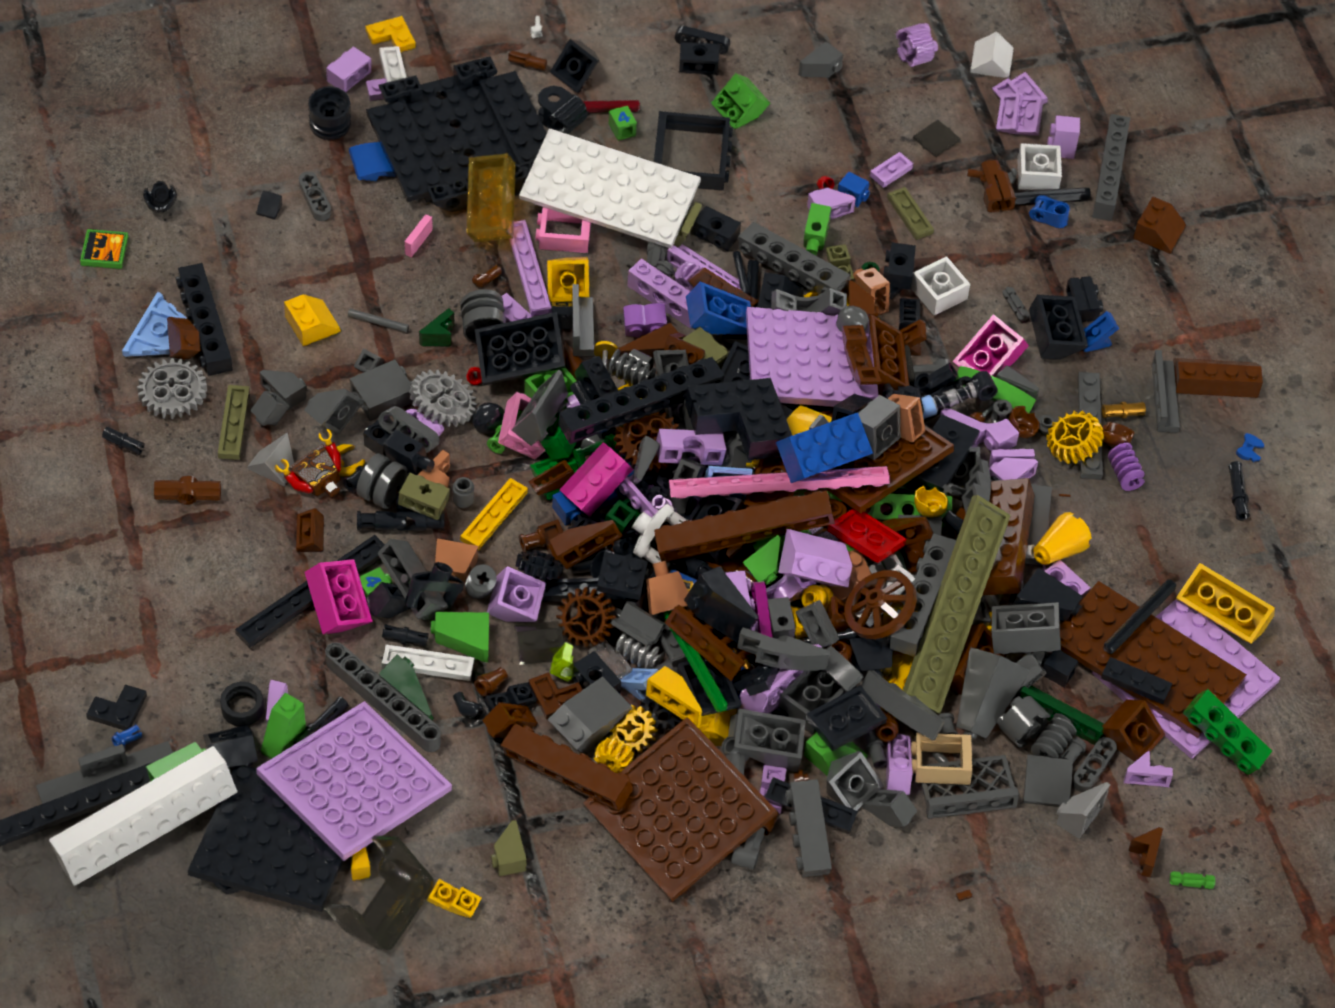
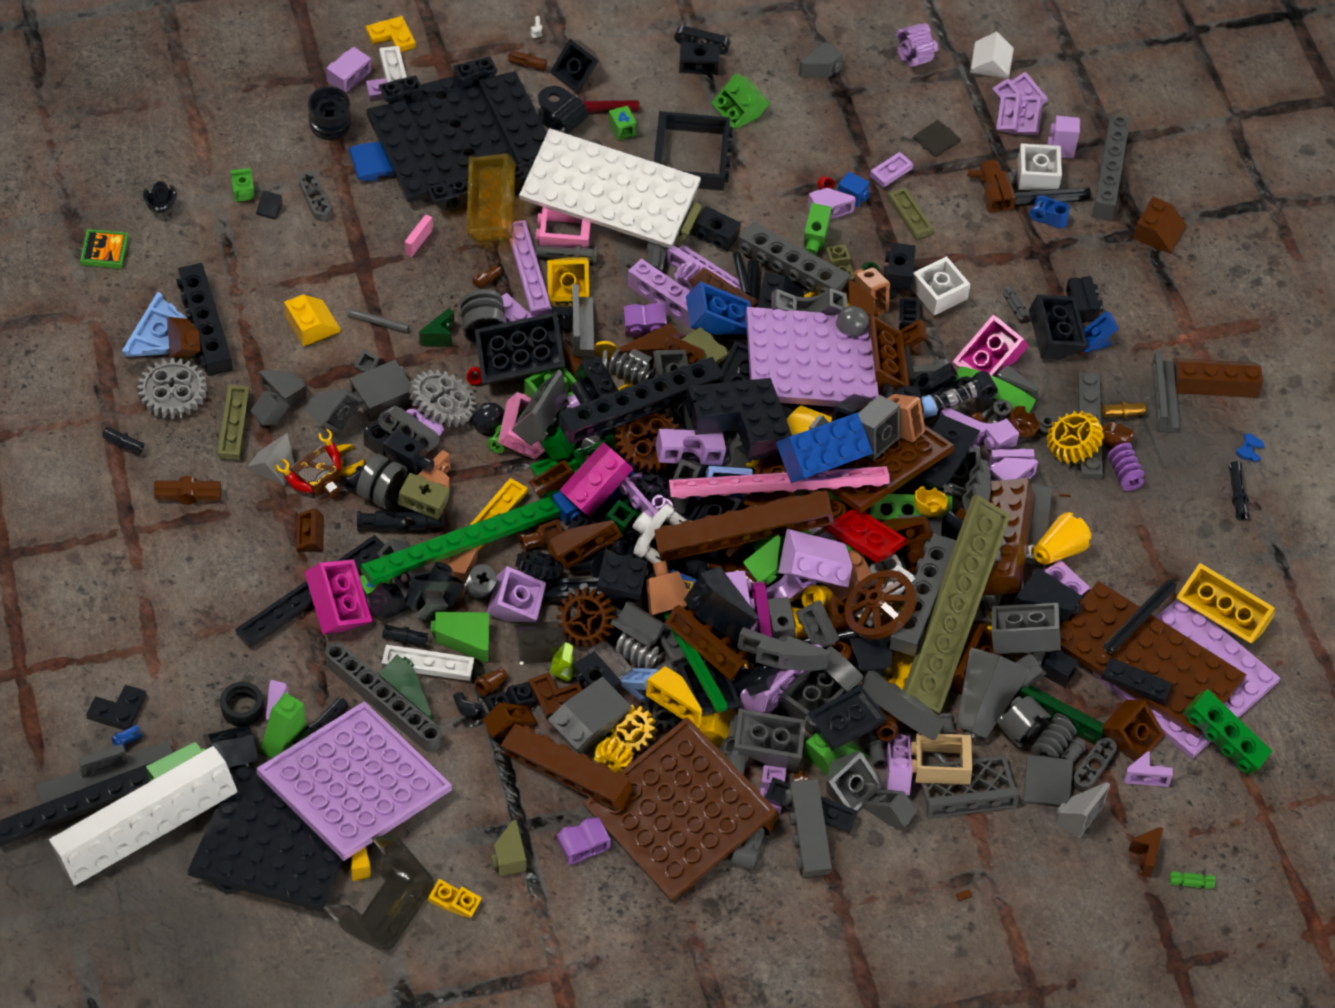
dark grey brick [453,477,474,508] -> none
dark grey slope [632,436,660,485] -> none
dark grey plate [656,260,675,277] -> none
reddish brown slope [842,325,881,385] -> none
none -> bright green brick [230,168,255,202]
none -> green plate [361,497,560,585]
none -> dark grey pin [535,245,598,265]
none -> medium lavender brick [557,817,611,865]

